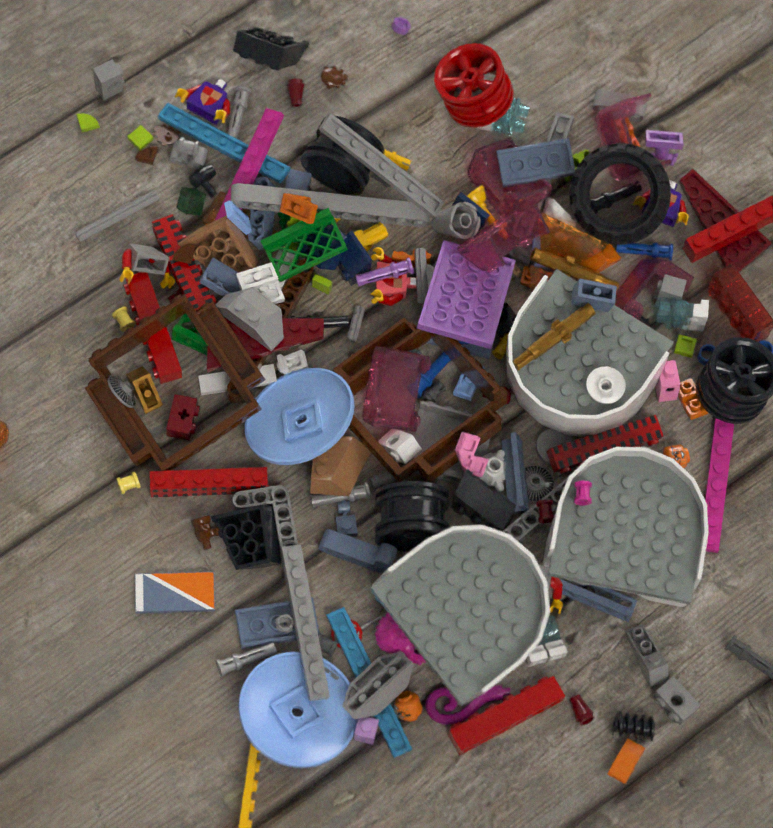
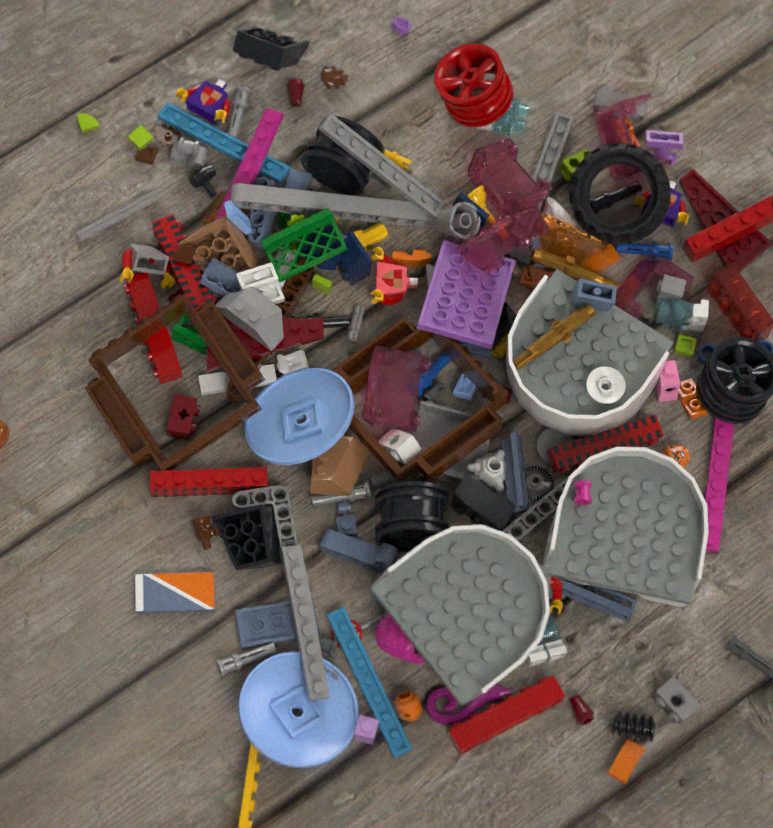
light grey brick [93,59,124,100] -> none
dish [108,376,136,408] -> none
light yellow bush [112,307,136,332] -> none
light yellow bush [116,471,141,494] -> none
pearl gold slope [125,366,163,414] -> none
clear green panel [177,187,206,215] -> none
light grey plate [275,614,295,633] -> none
orange slope [280,193,318,224] -> none
light grey wedge [342,651,414,719] -> none
medium lavender pin [355,258,414,286] -> none
light grey axle [414,248,428,304] -> none
bright pink tile [455,432,489,477] -> none
sand blue tile [496,138,575,188] -> none
dark red bush [536,499,554,523] -> none
light grey slope [625,624,669,686] -> none

